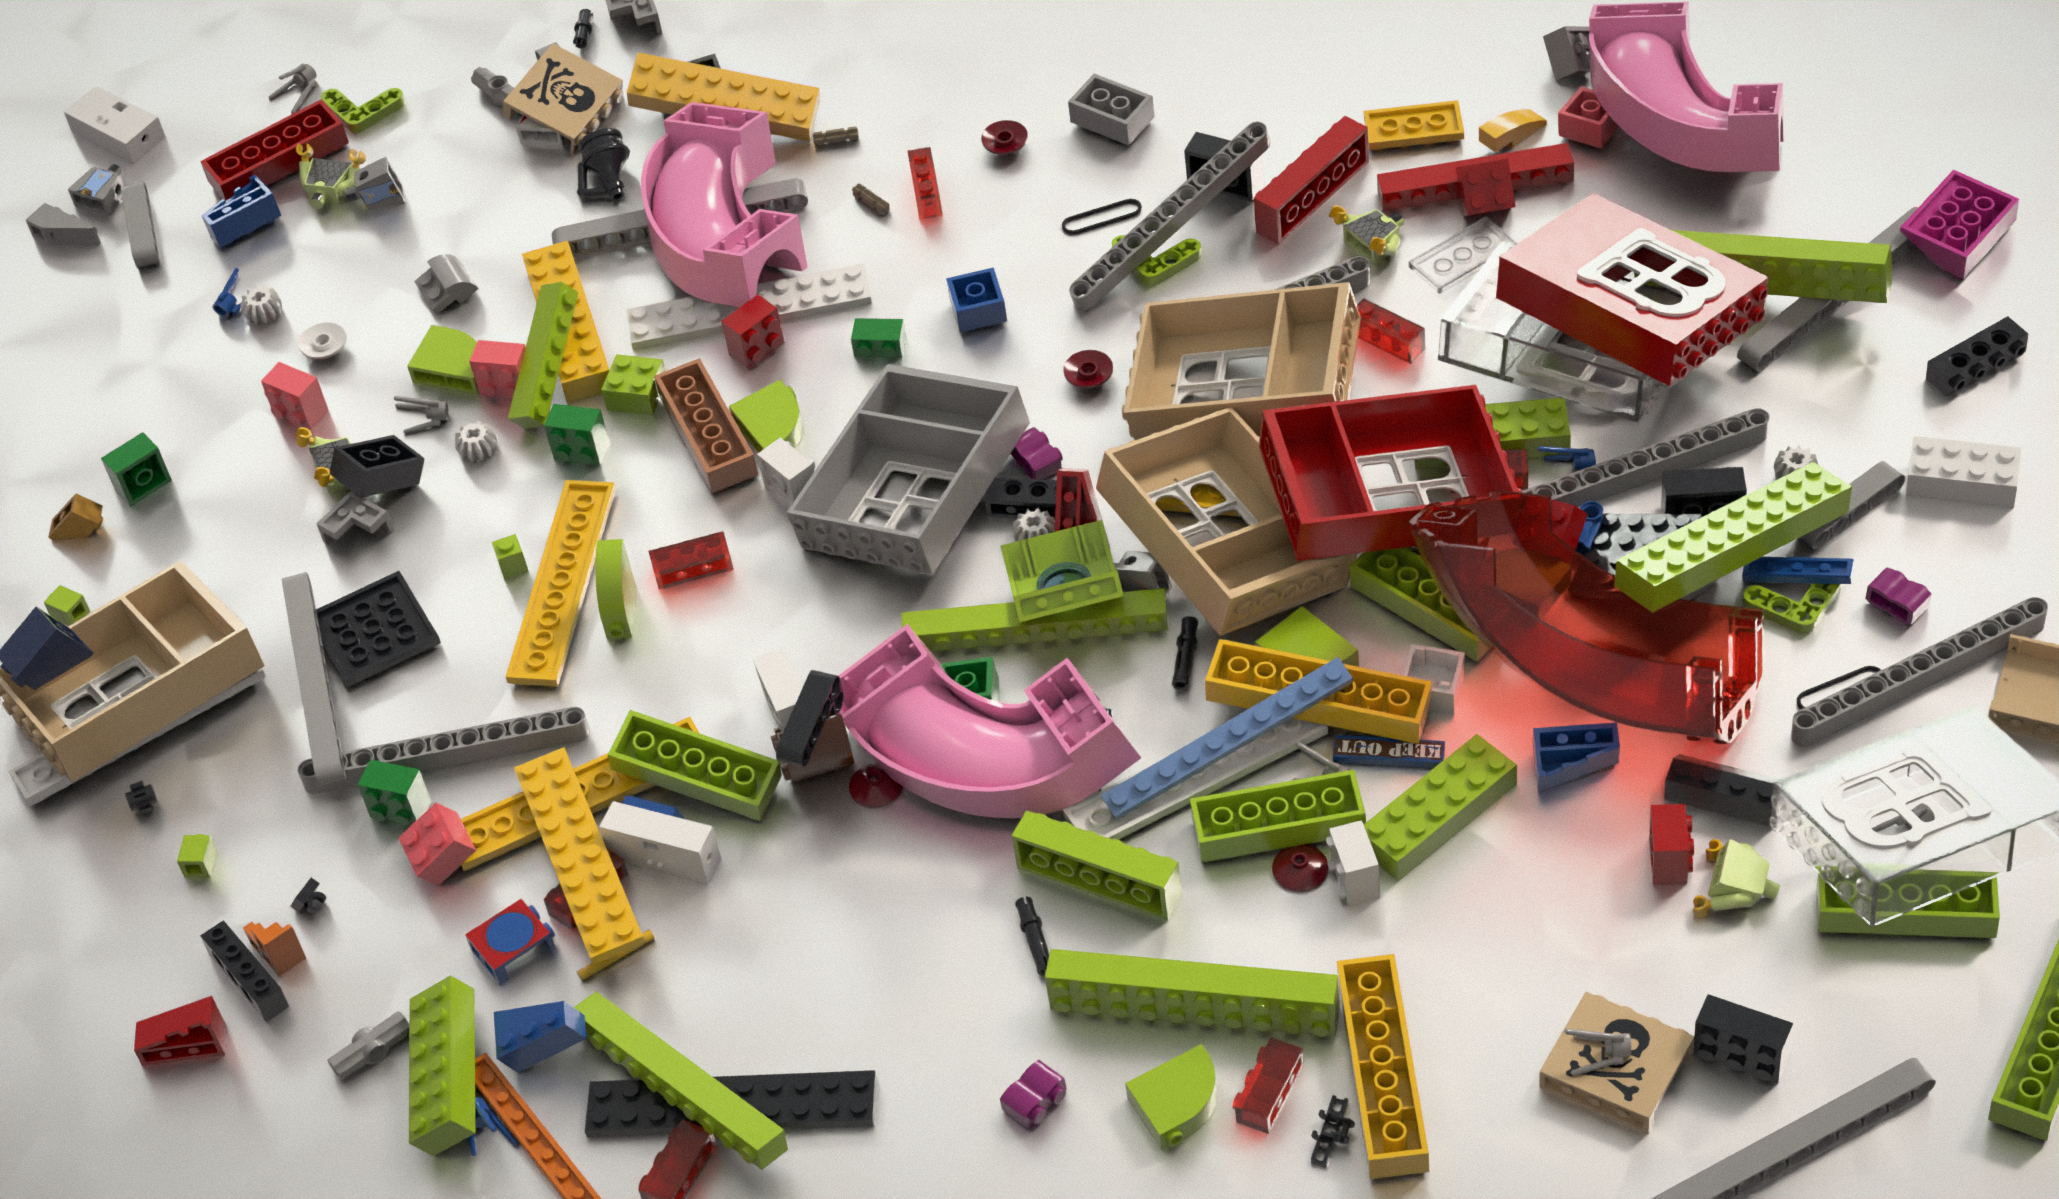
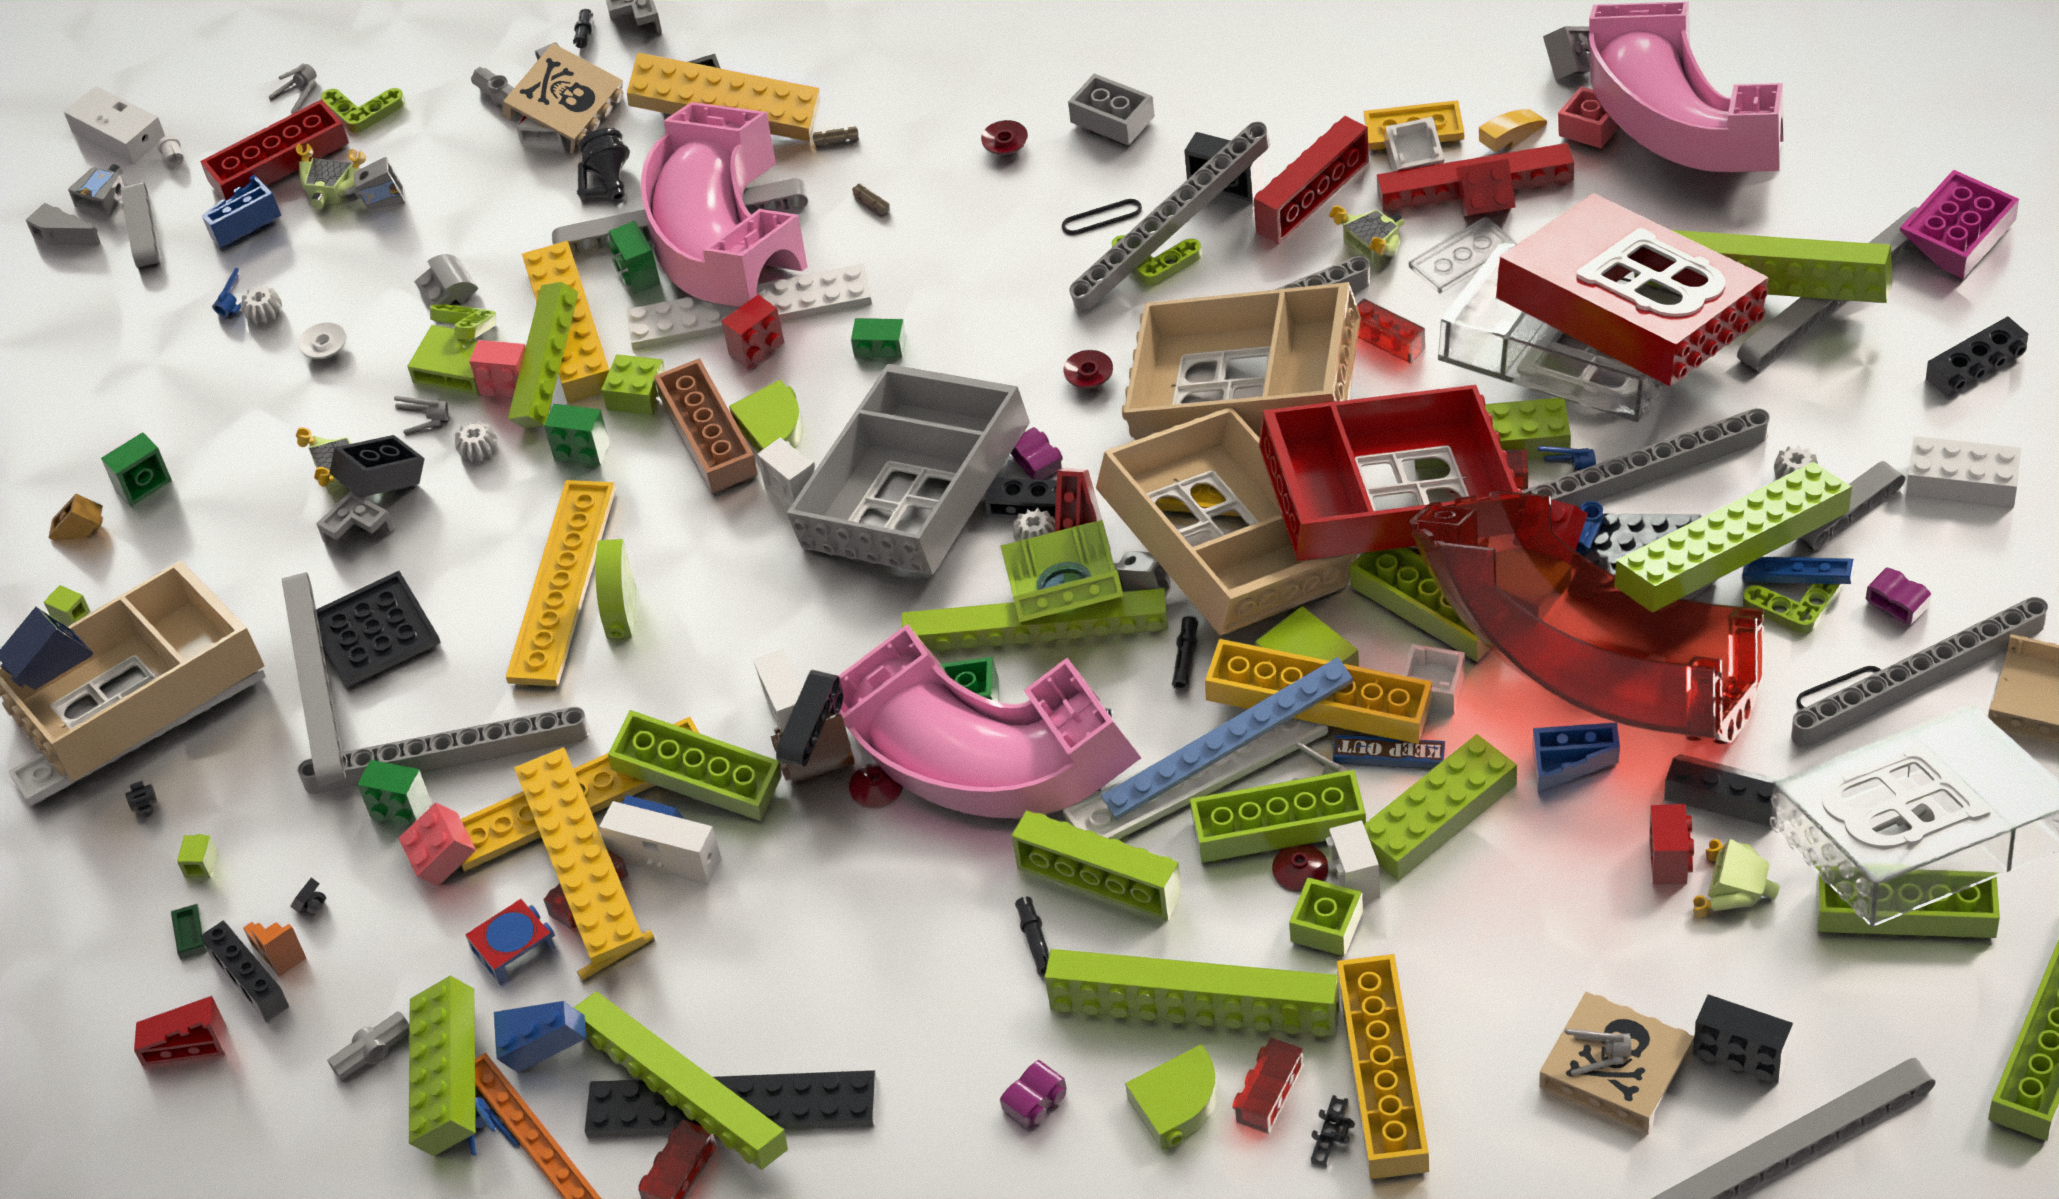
coral brick [261,362,329,430] -> none
lime brick [491,534,528,580] -> none
clear red brick [648,531,734,590] -> none
clear red brick [907,147,943,220] -> none
blue brick [946,267,1007,332] -> none
black brick [1661,467,1747,517] -> none
none -> white bush [157,135,184,166]
none -> dark green tile [171,904,207,959]
none -> lime beam [430,304,496,340]
none -> green brick [608,221,661,294]
none -> lime brick [1289,878,1363,956]
none -> white container [1384,117,1445,171]

